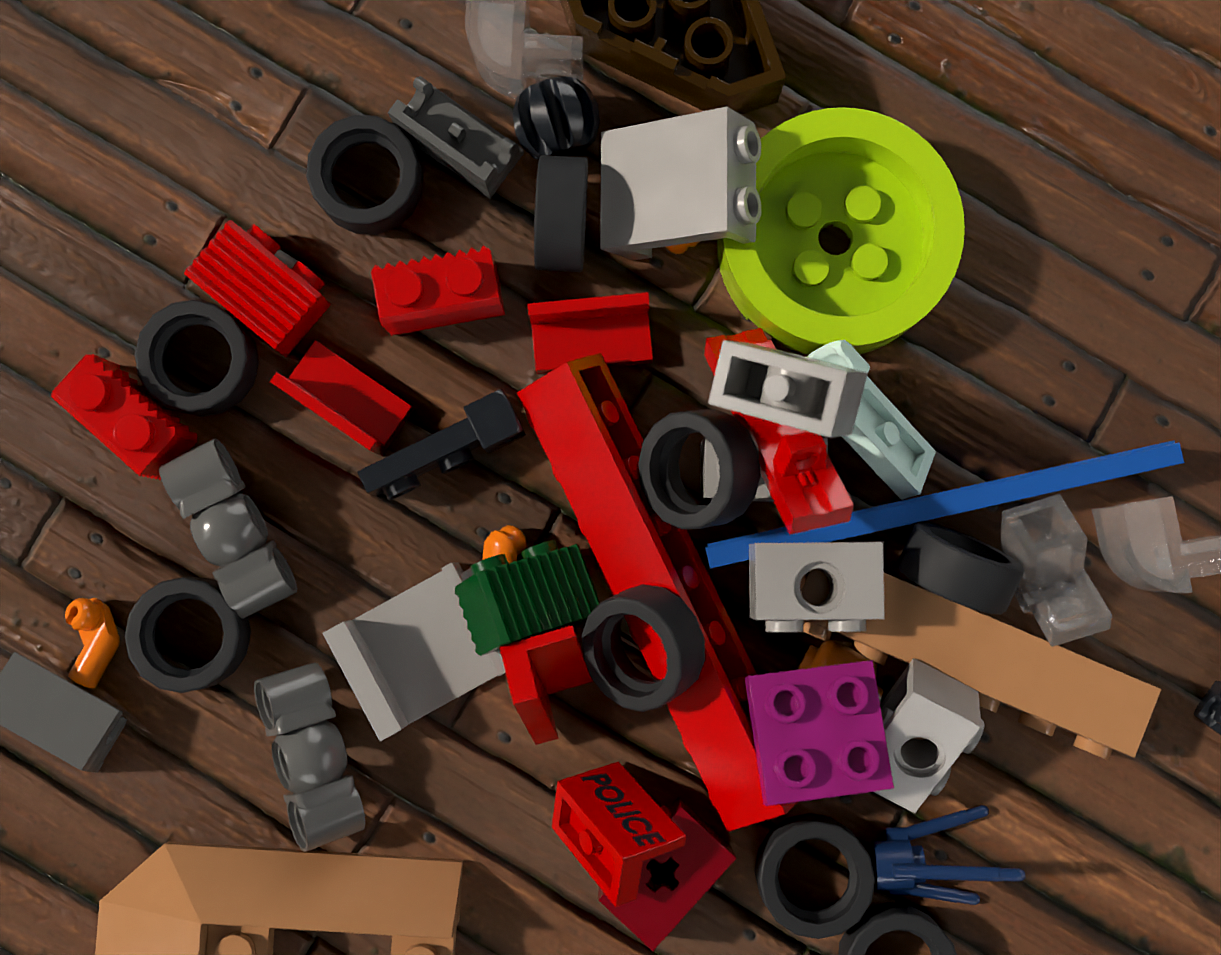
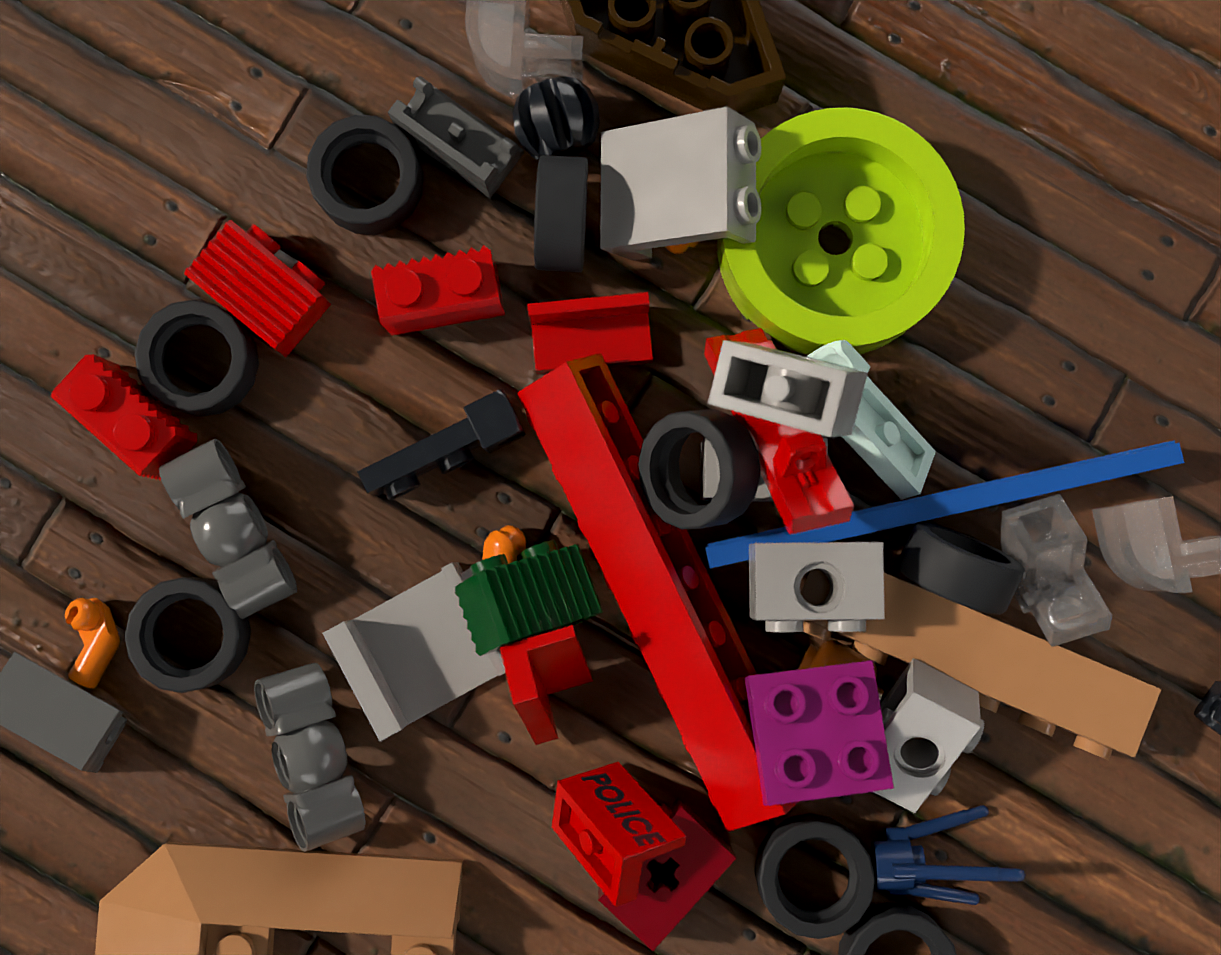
red panel [270,340,415,456] -> none
black tyre [582,584,705,712] -> none

